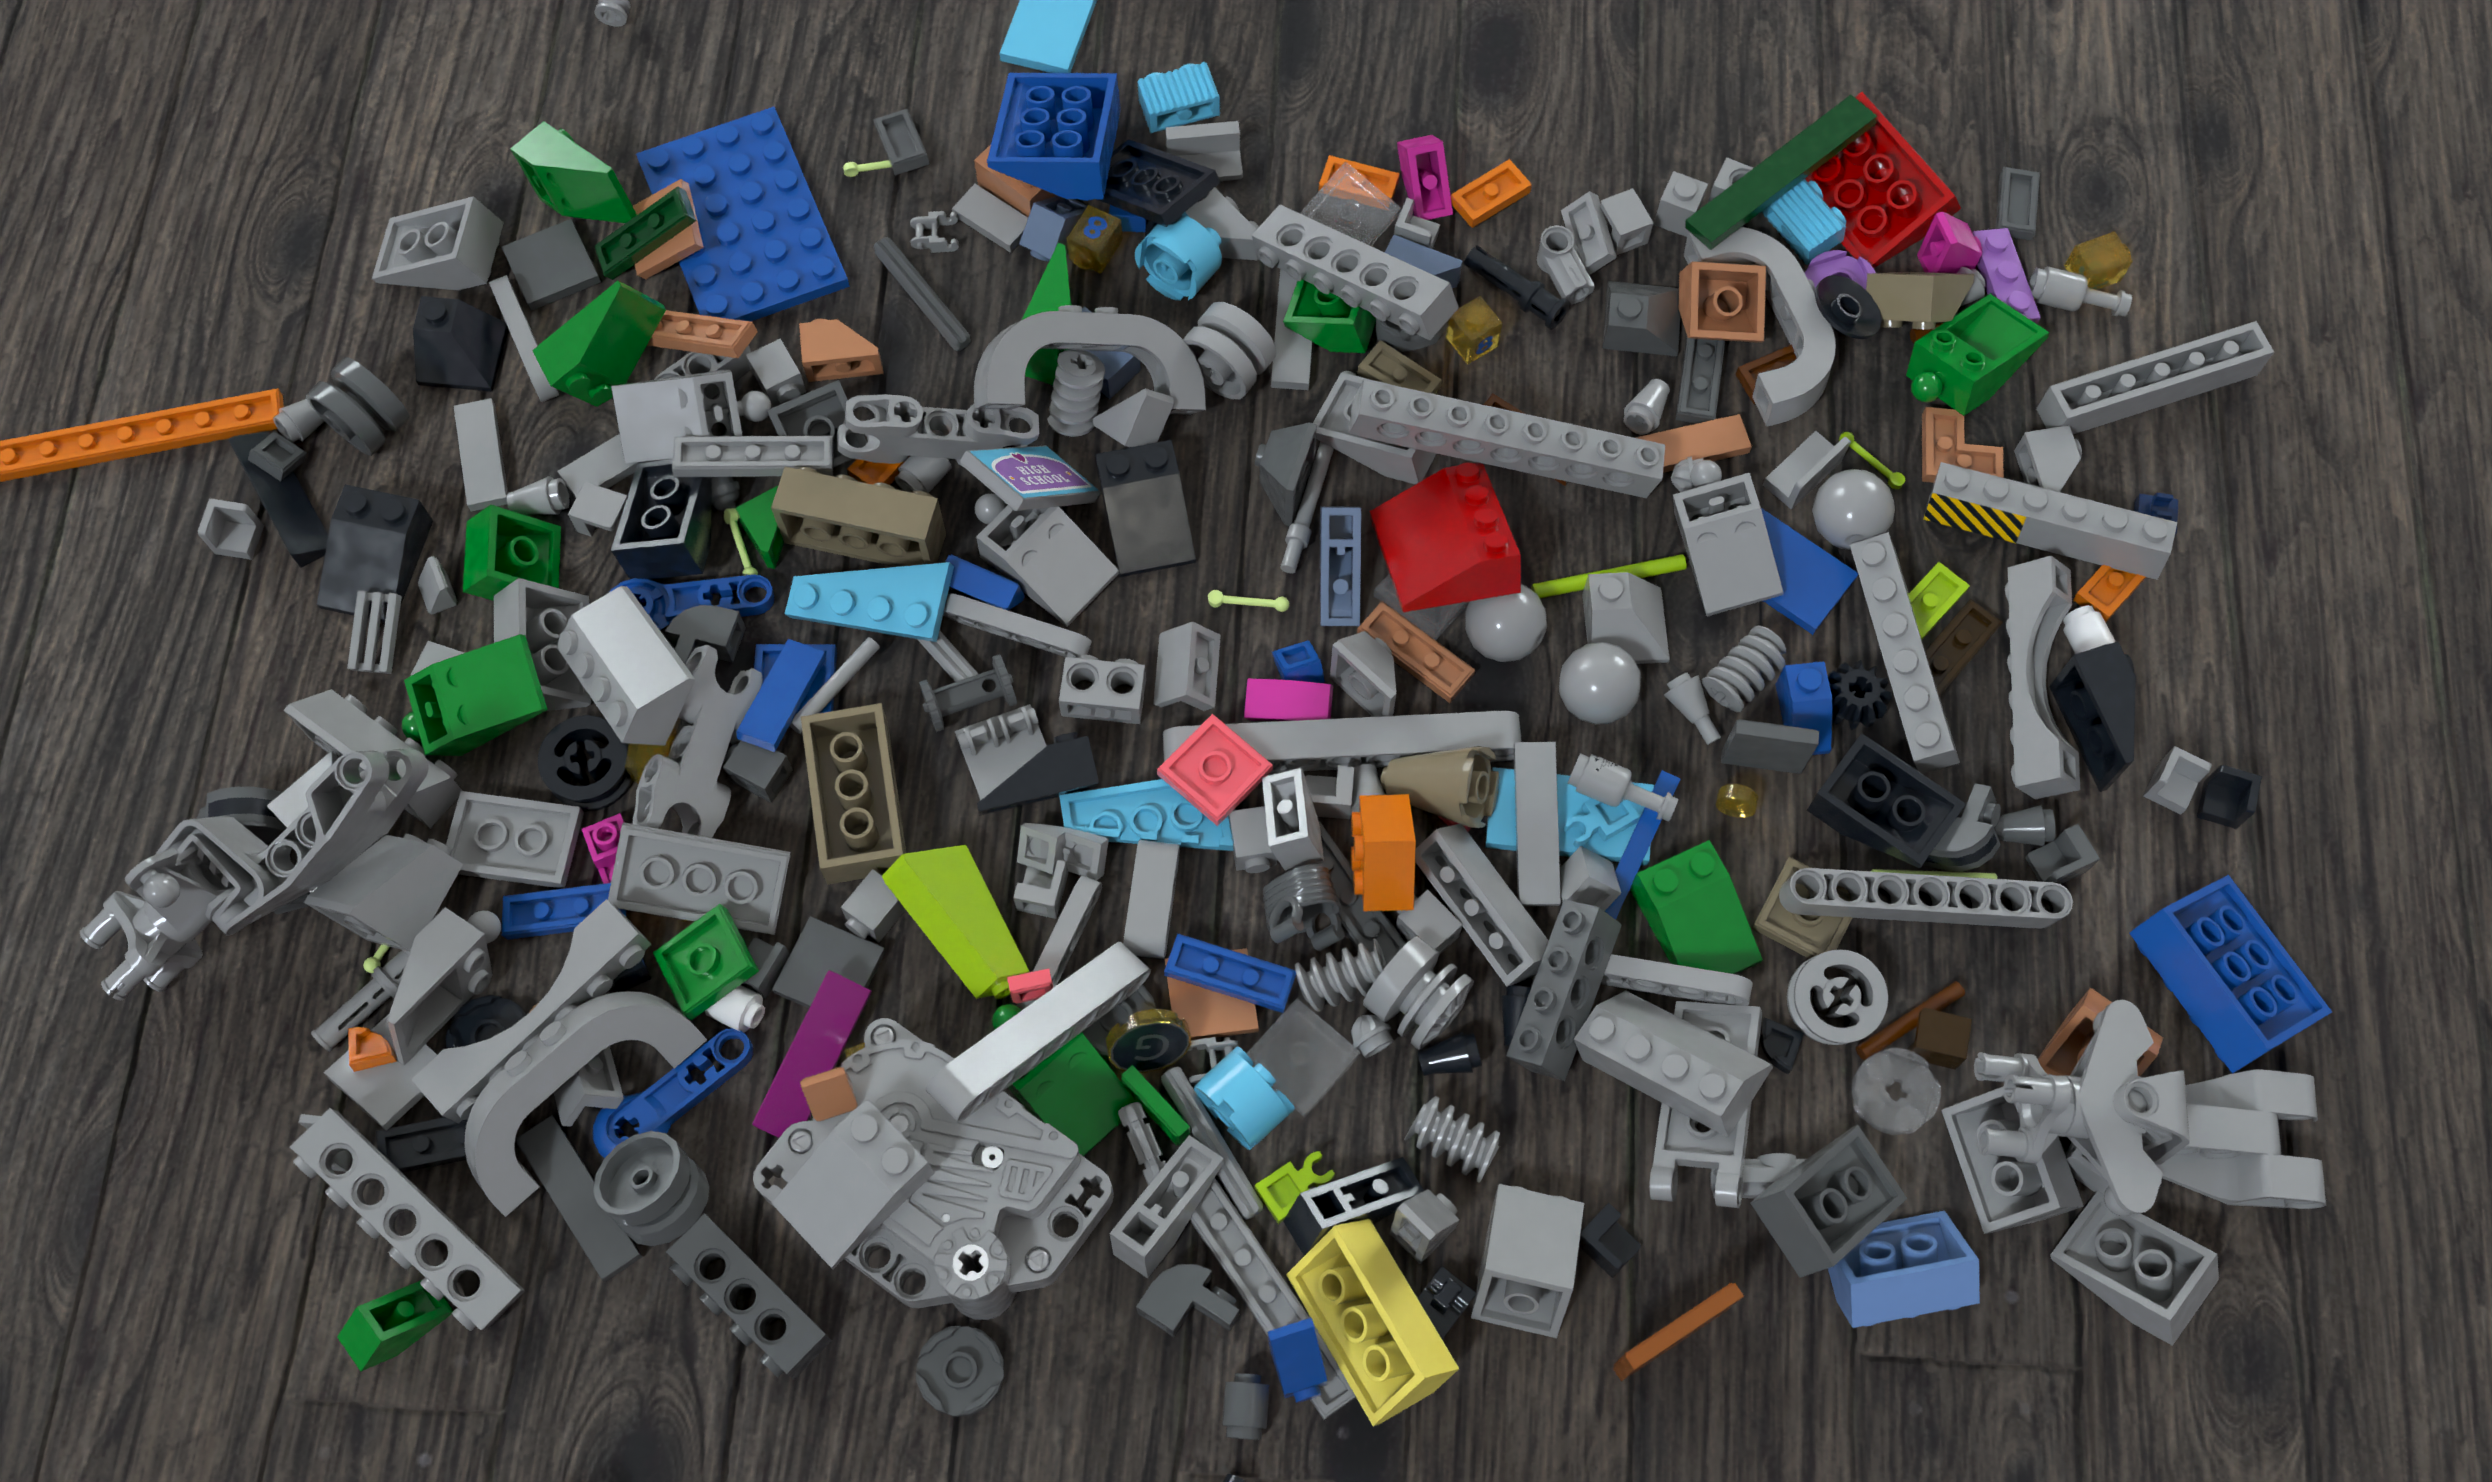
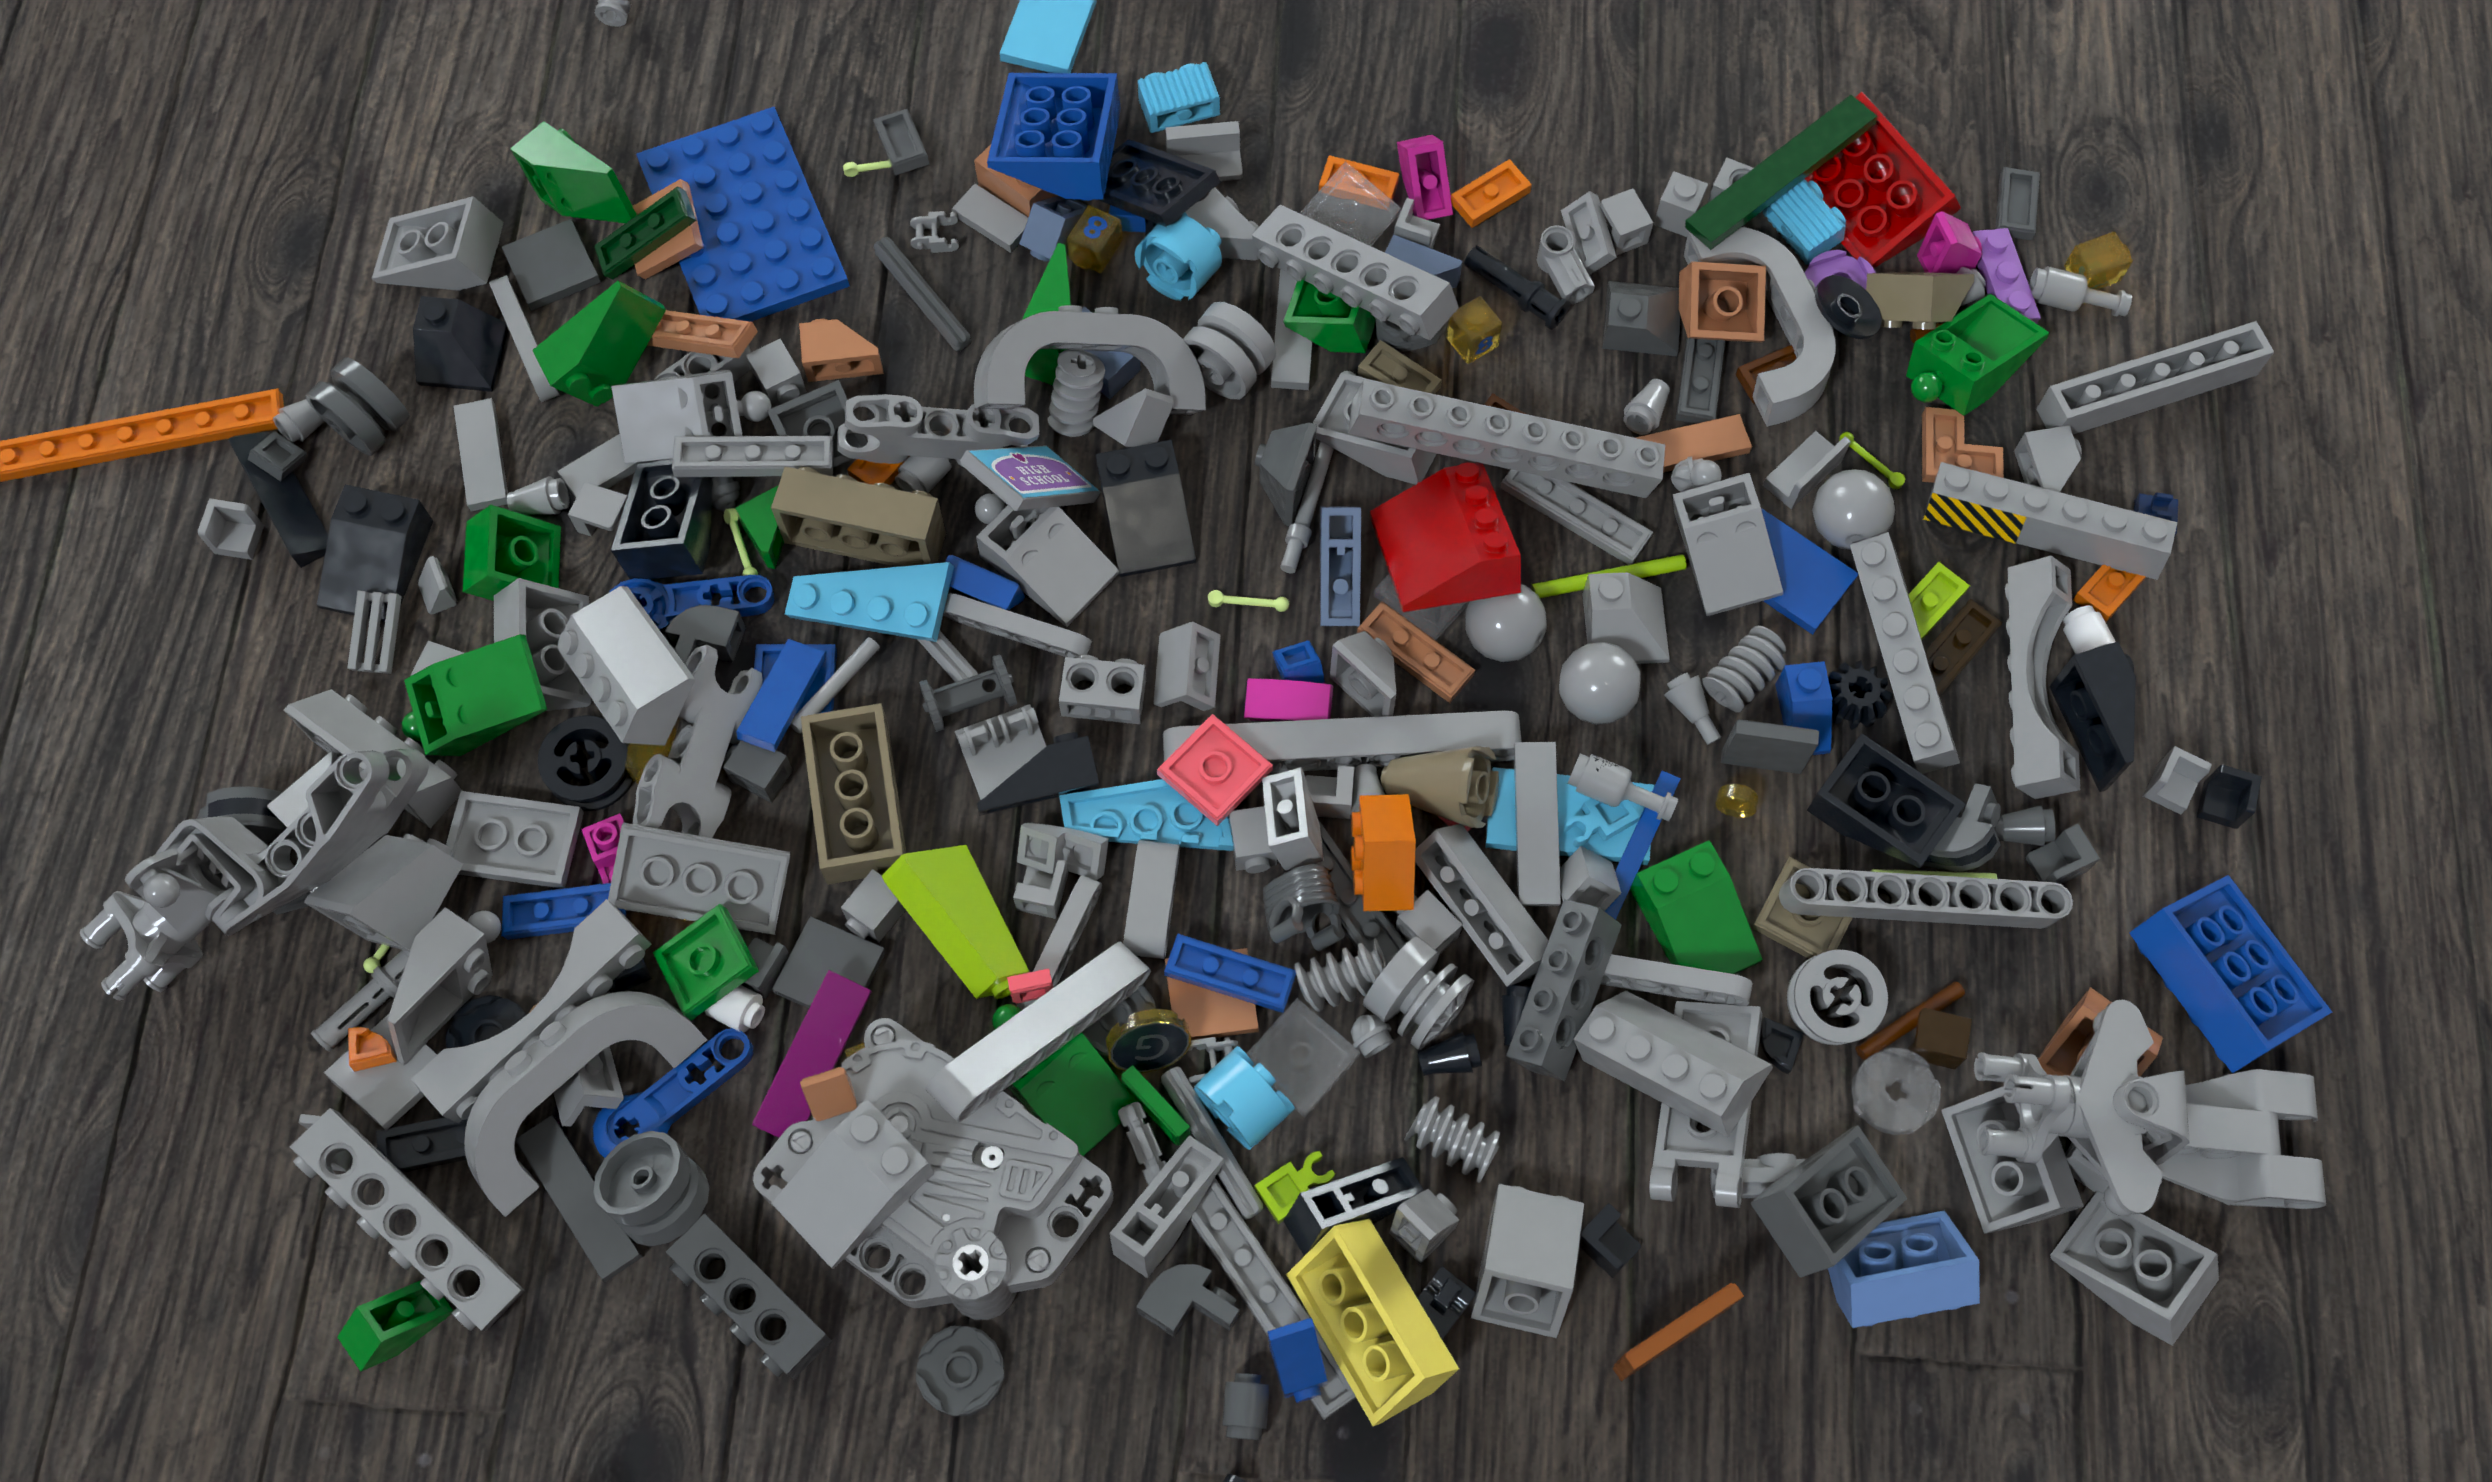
none -> light grey tile [1500,469,1653,565]

